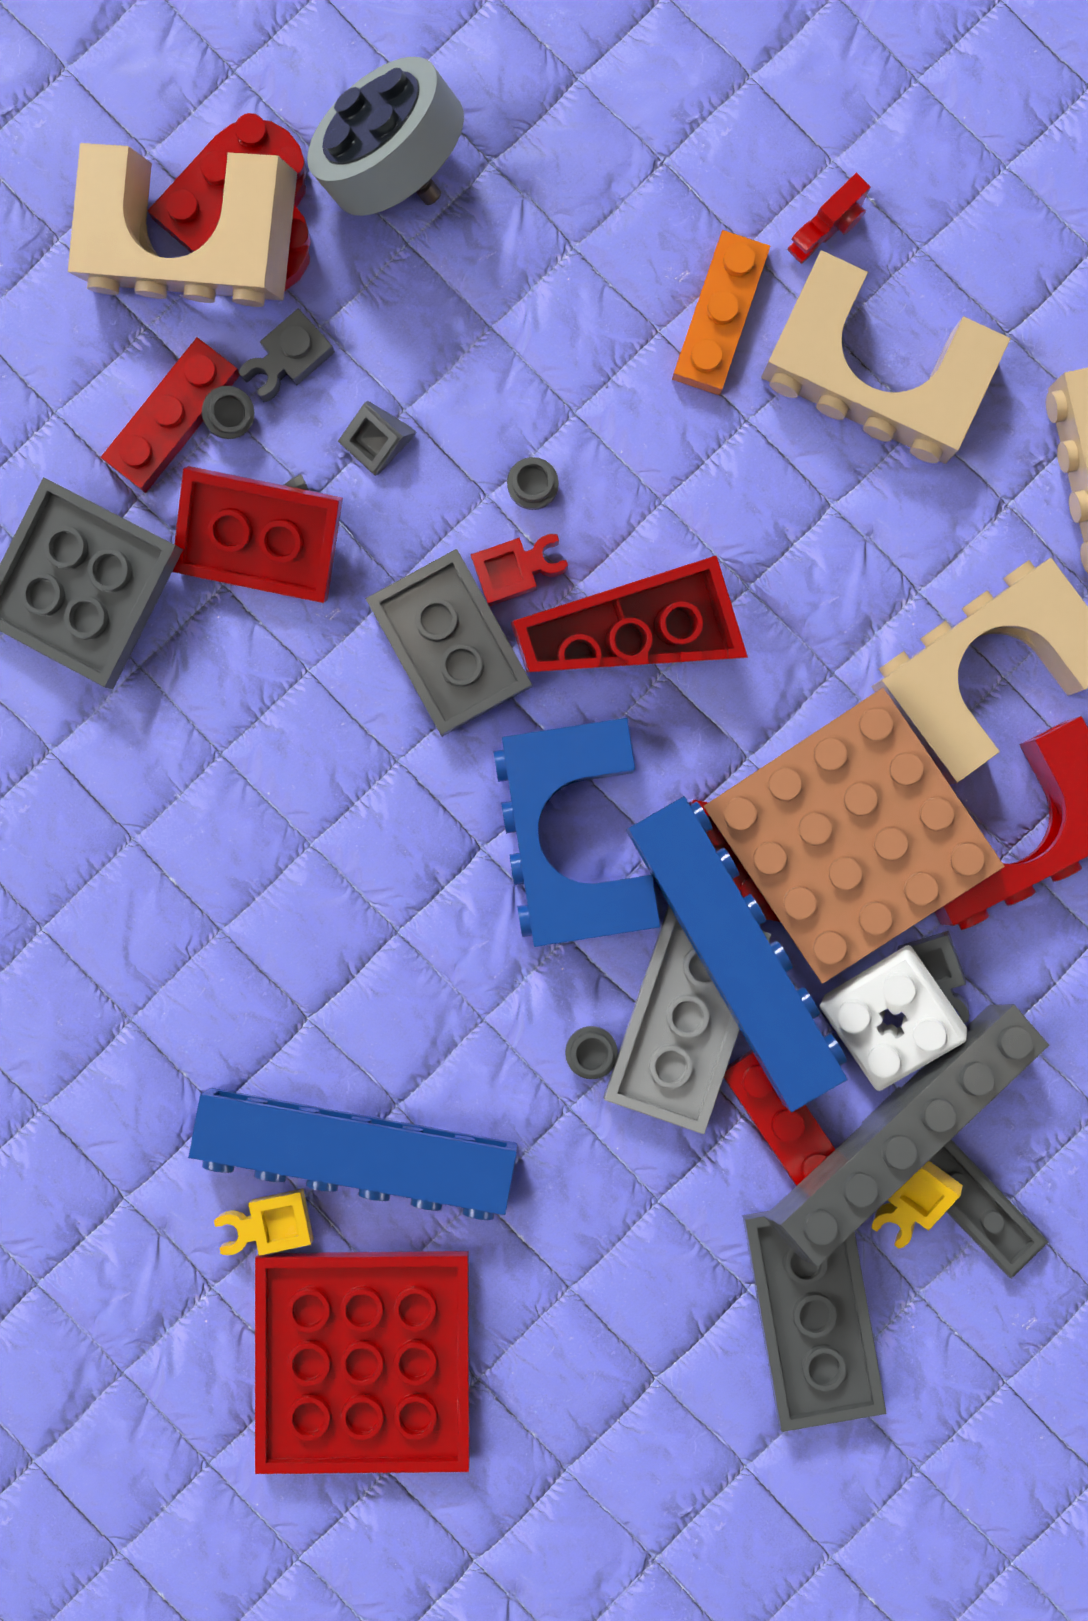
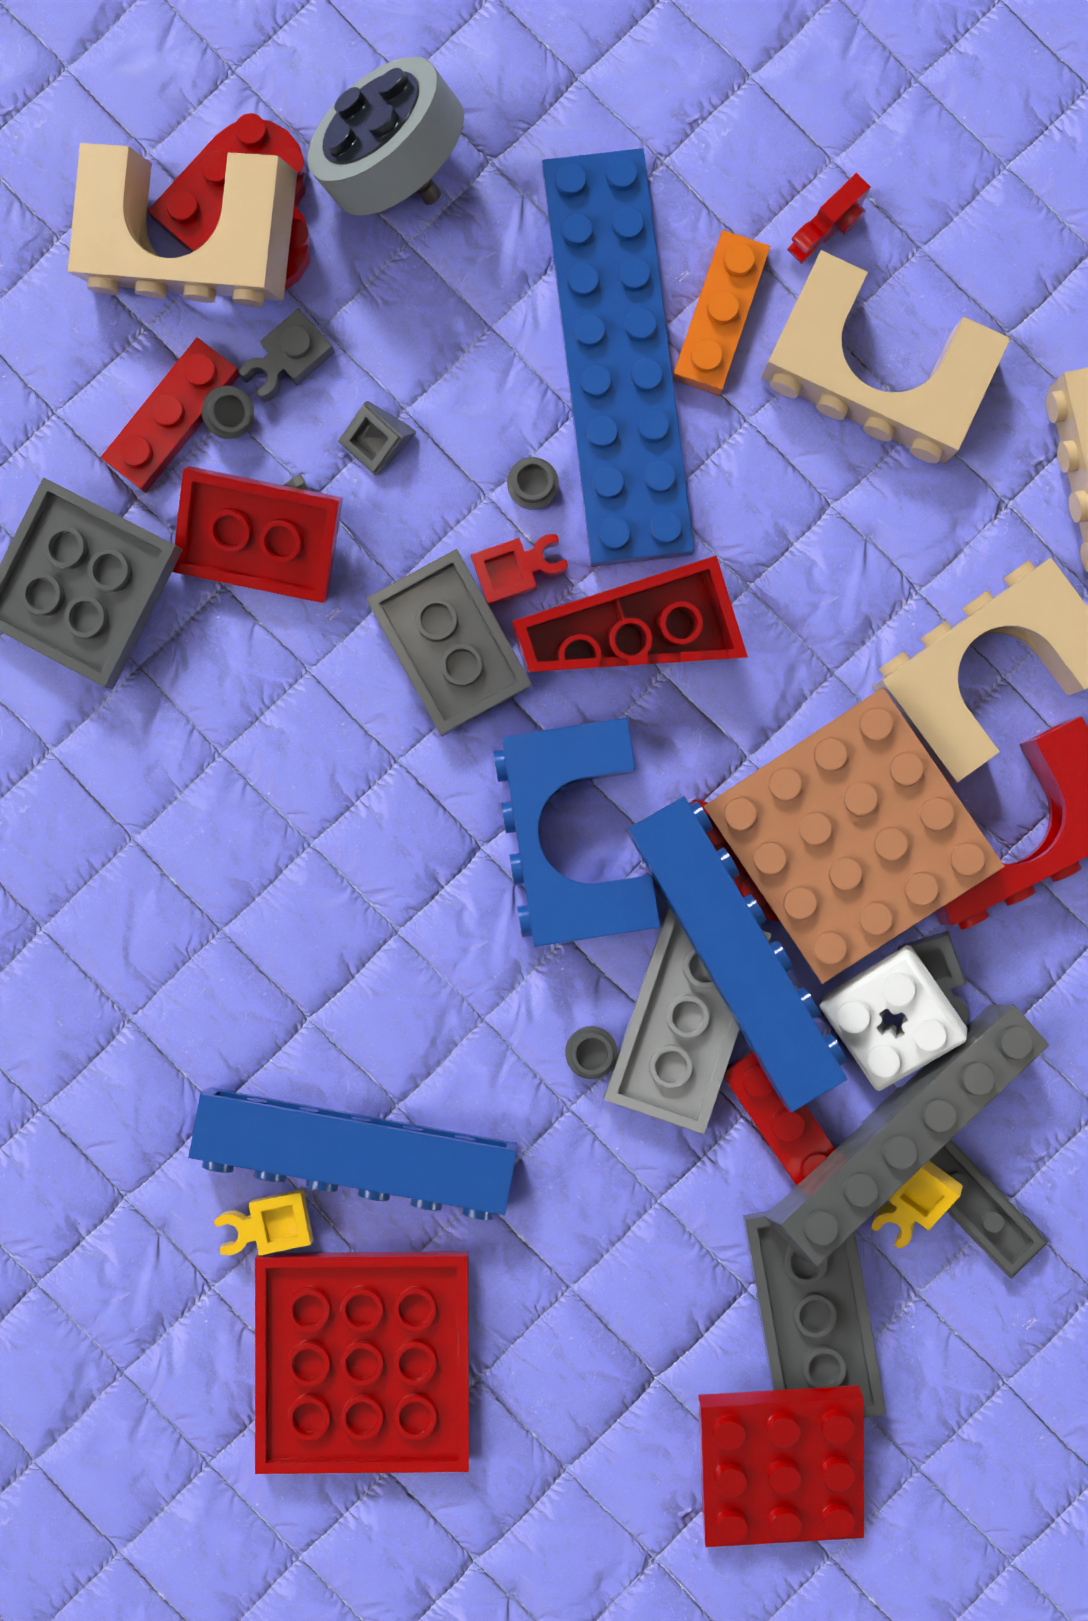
none -> blue plate [542,148,694,567]
none -> red plate [698,1385,864,1548]

